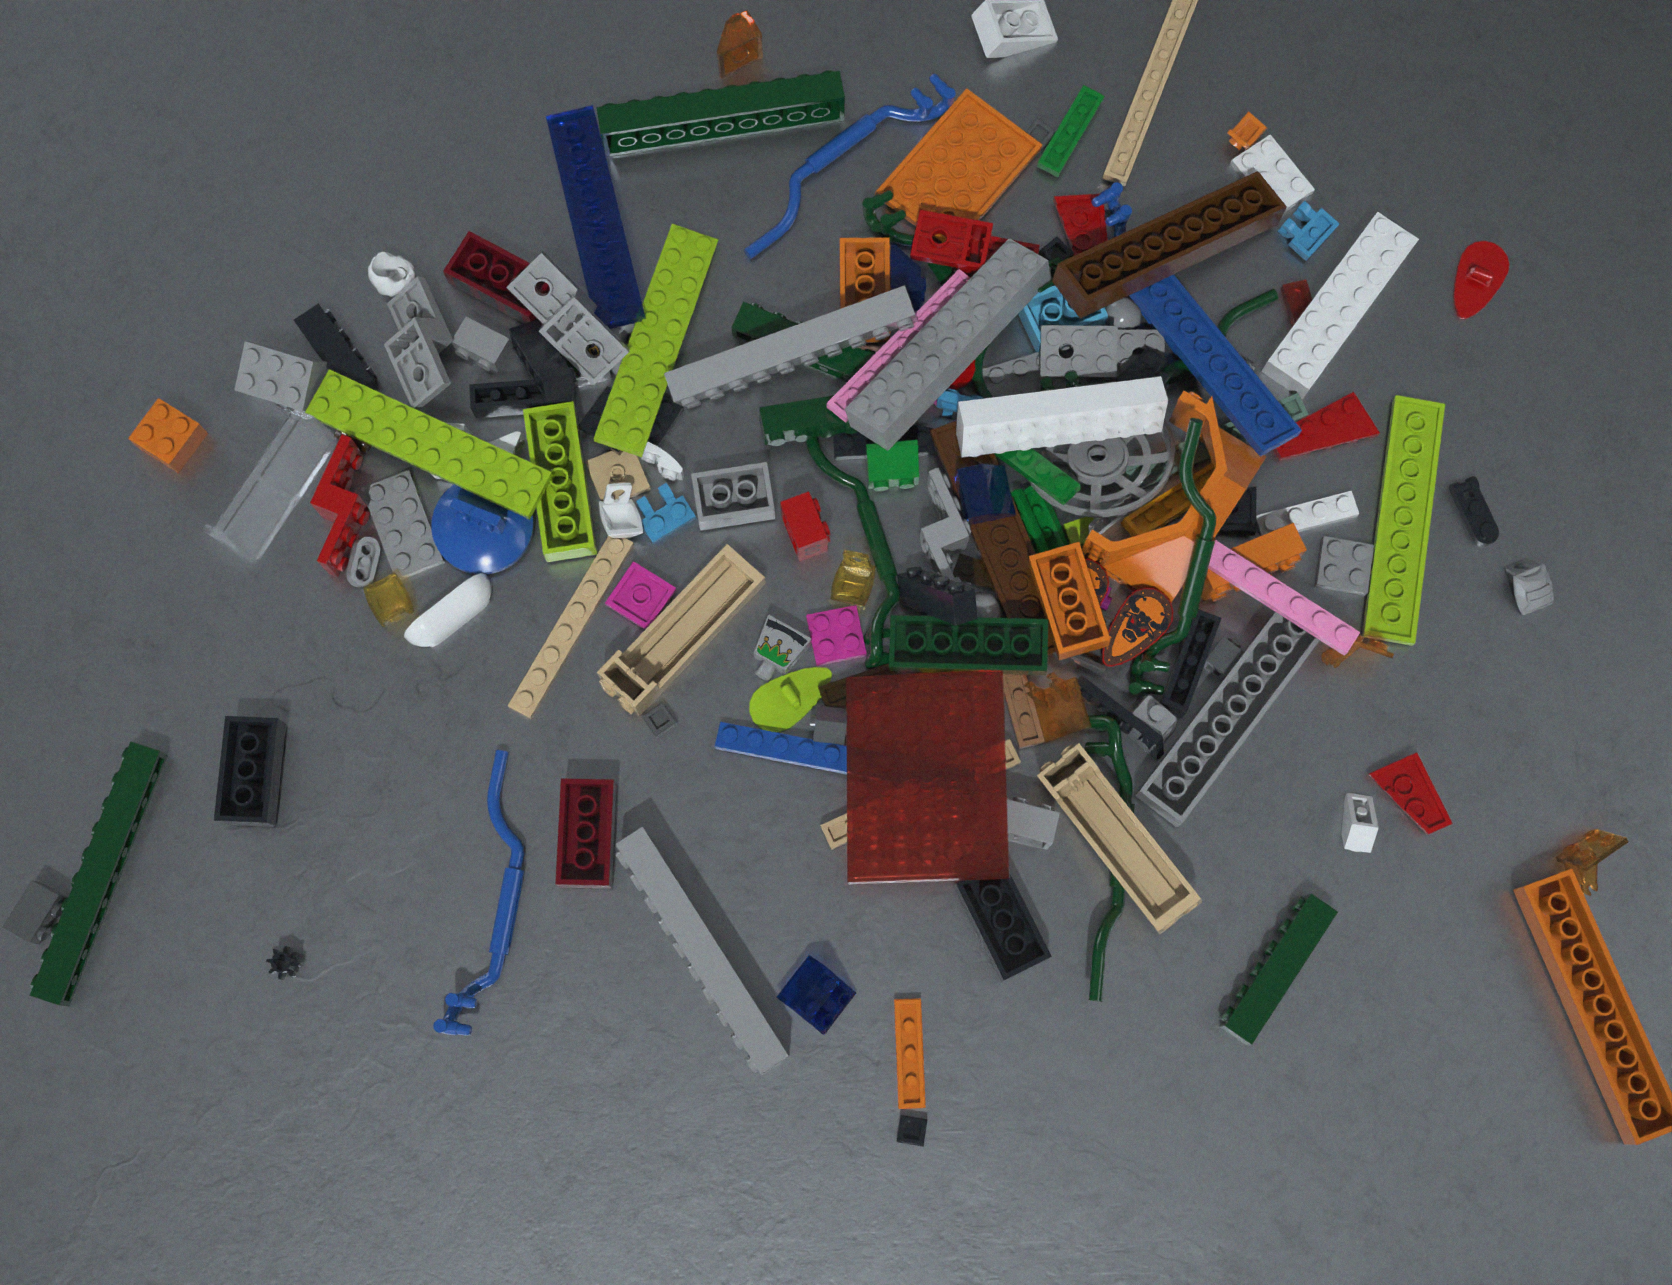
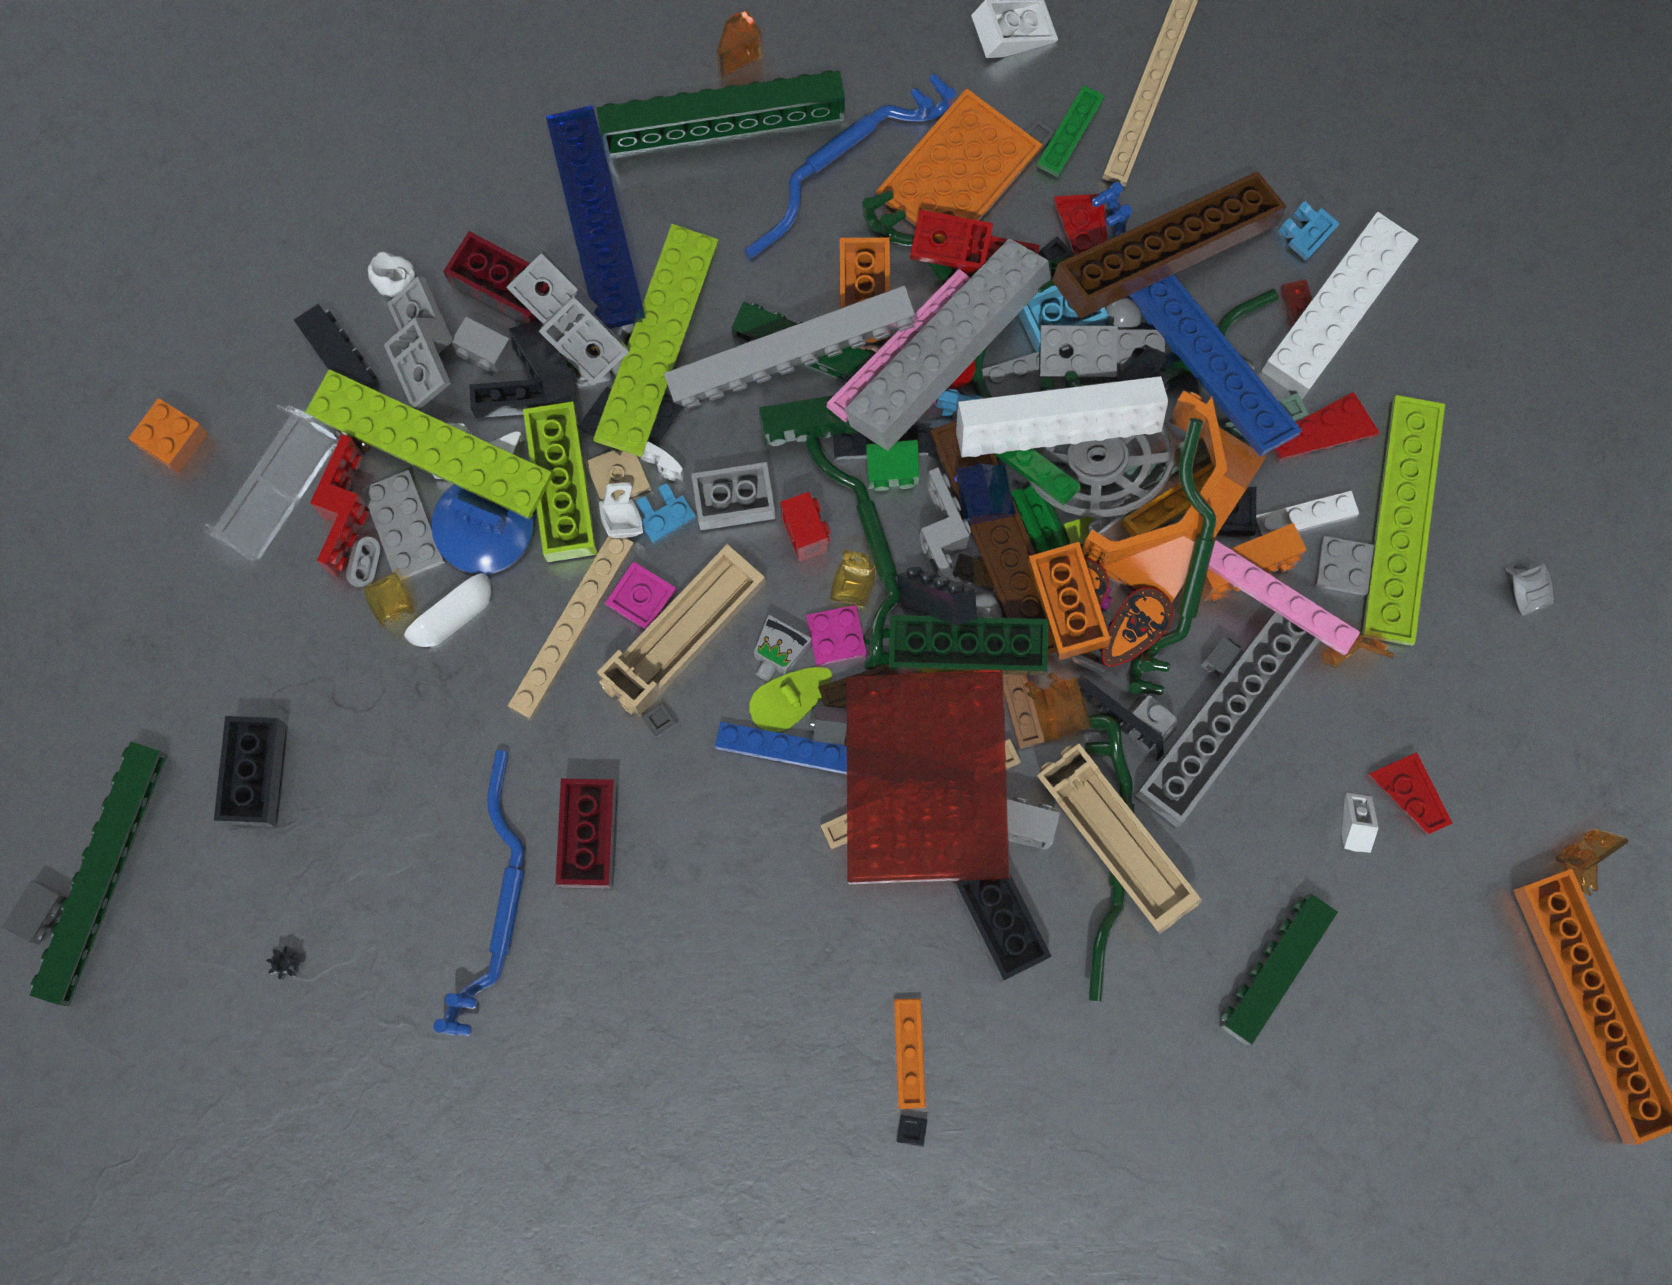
light grey brick [234,341,327,411] -> none
light grey brick [615,827,789,1075] -> none
clear blue slope [776,955,856,1035] -> none
clear blue slope [890,244,926,311] -> none
black brick [1160,609,1222,718] -> none
orange bracket [1227,111,1268,150] -> none
white plate [1230,134,1315,212] -> none
black plate [1449,476,1499,547] -> none
red shield [1453,241,1510,320] -> none

